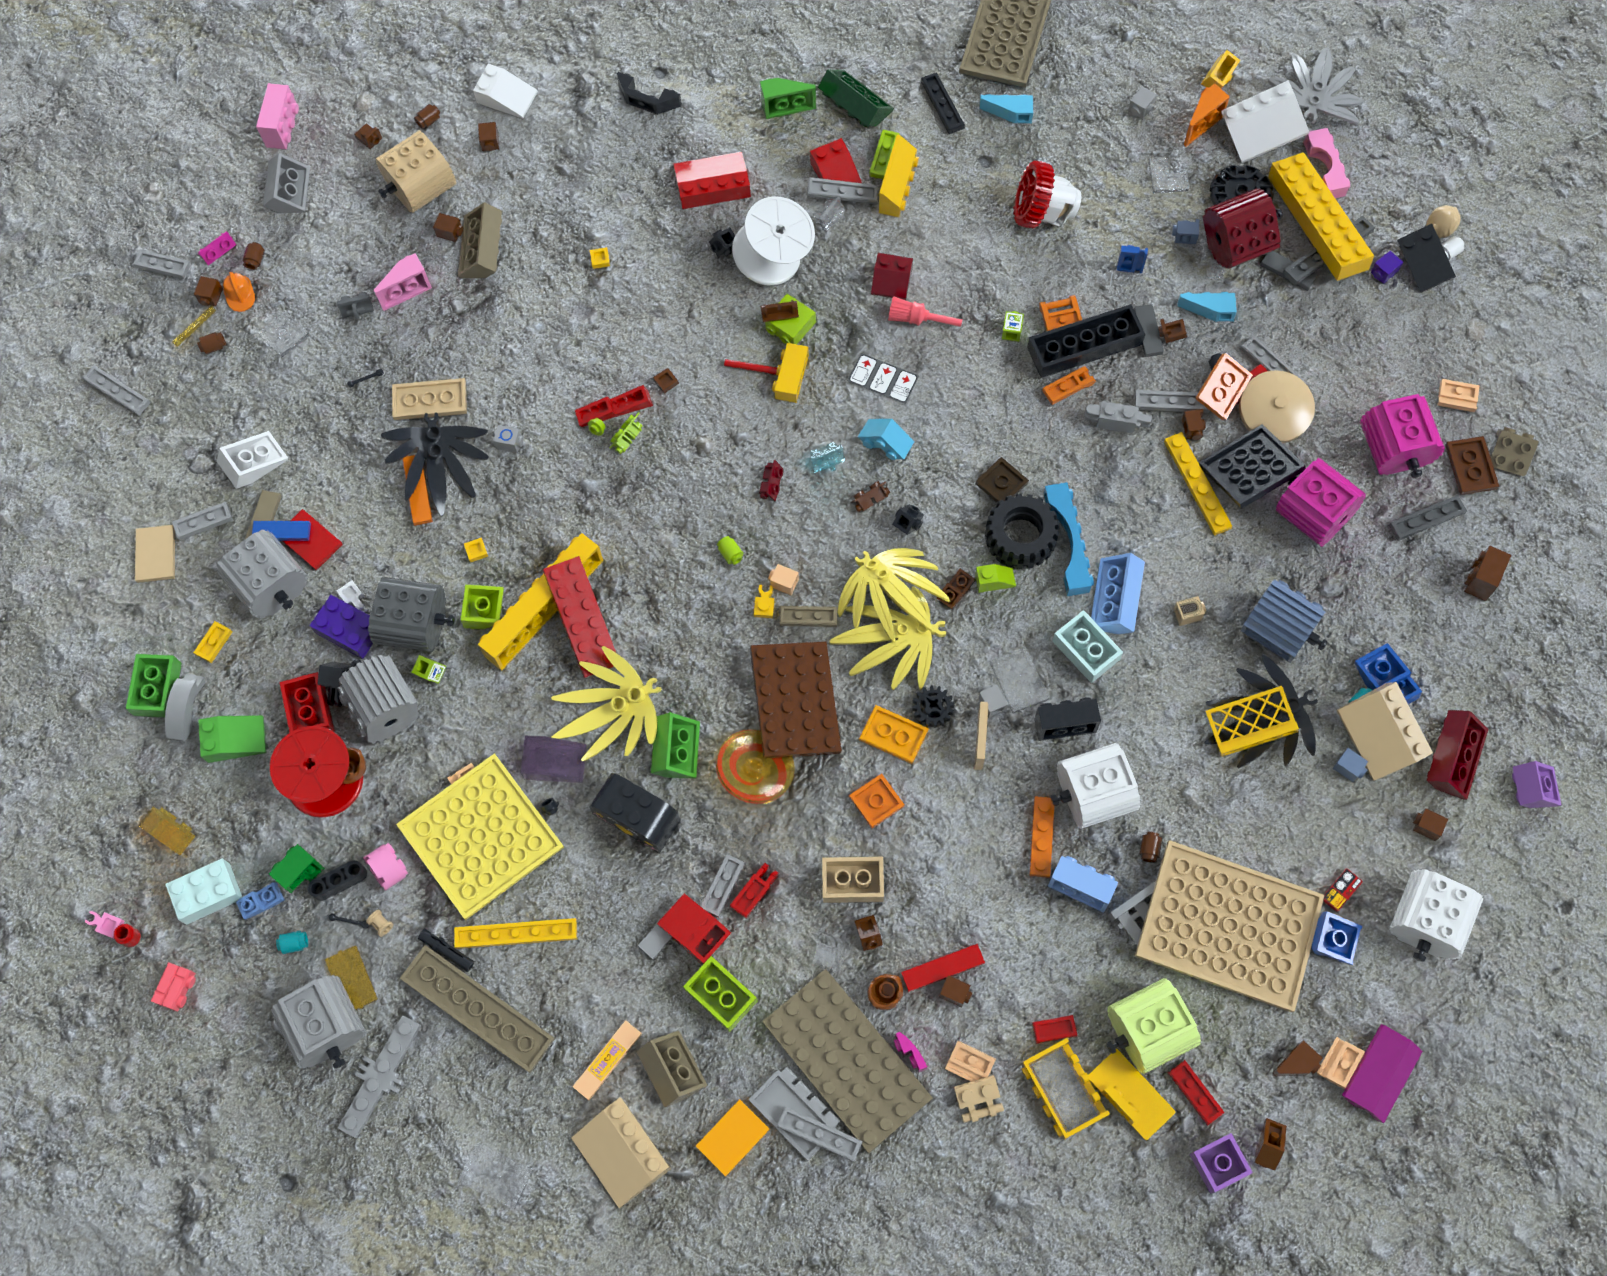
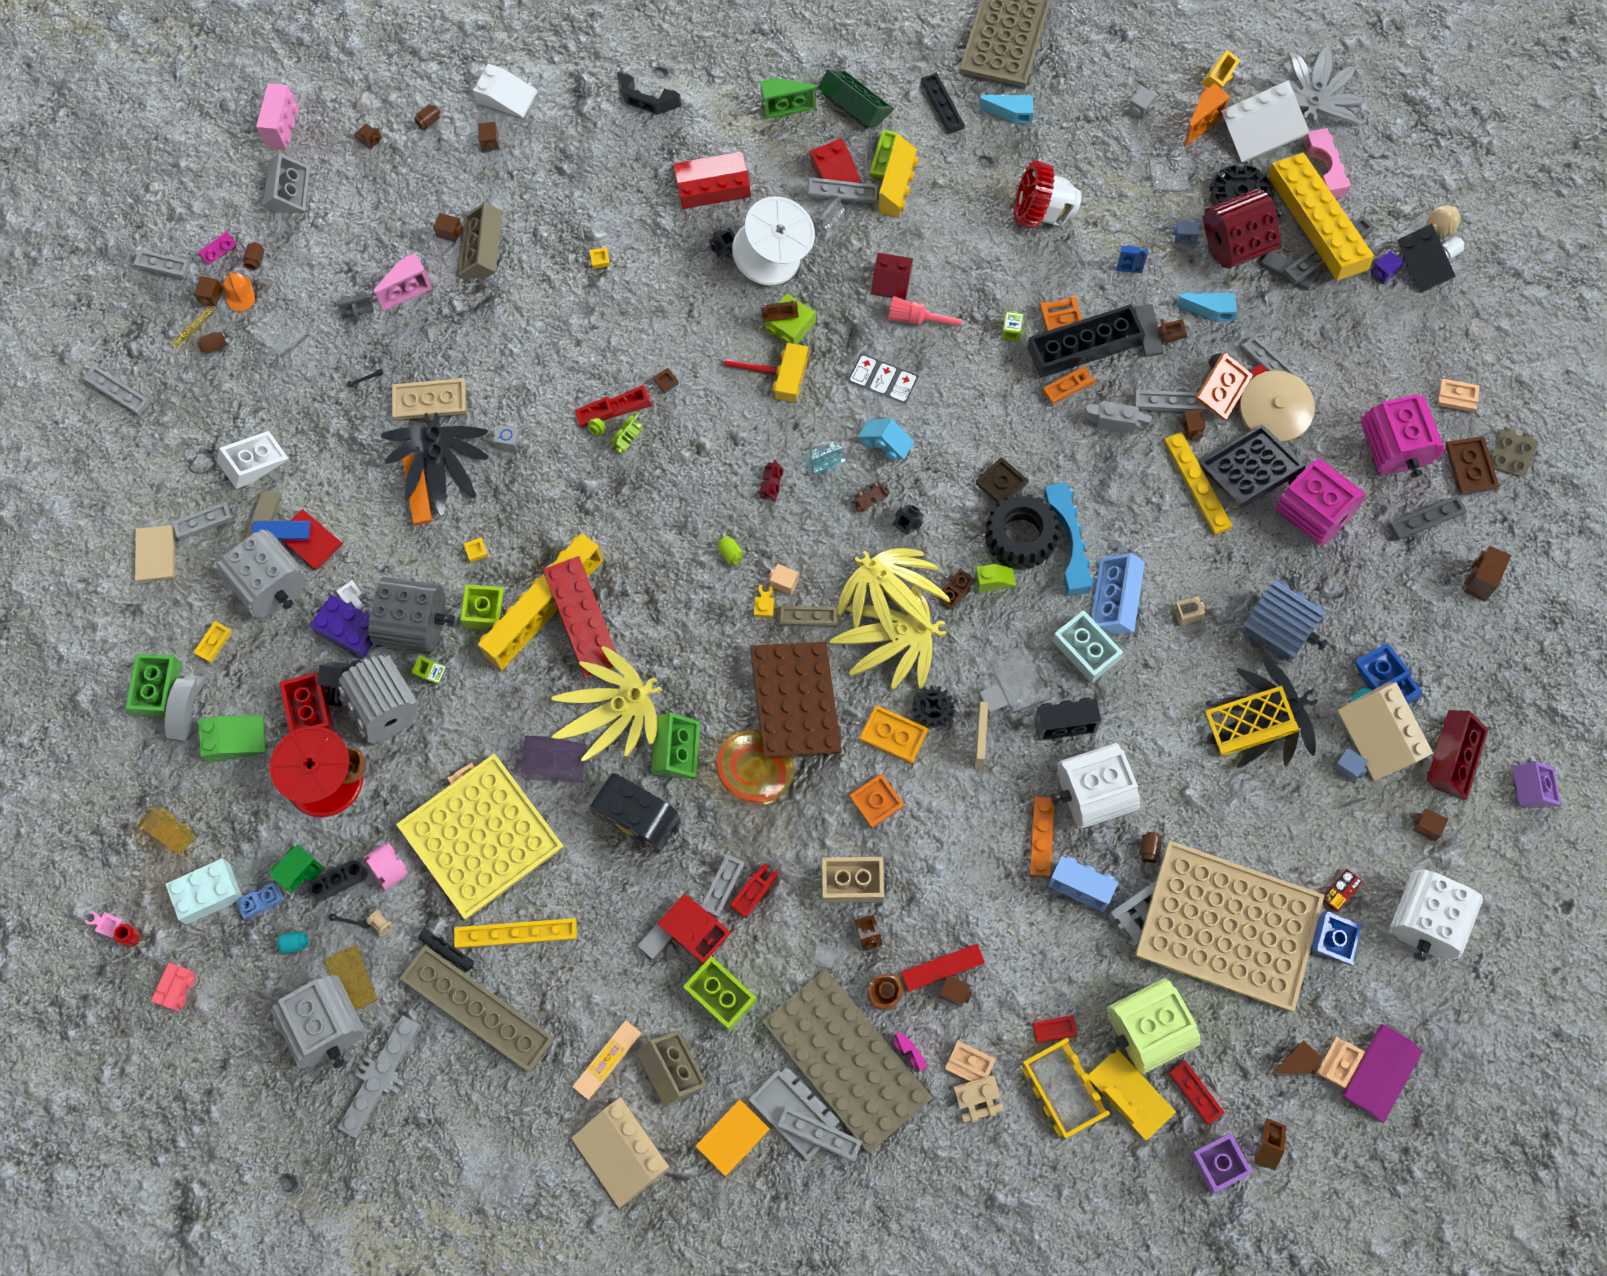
tan piece [376,130,456,213] -> none
black plate [540,798,559,816] -> none

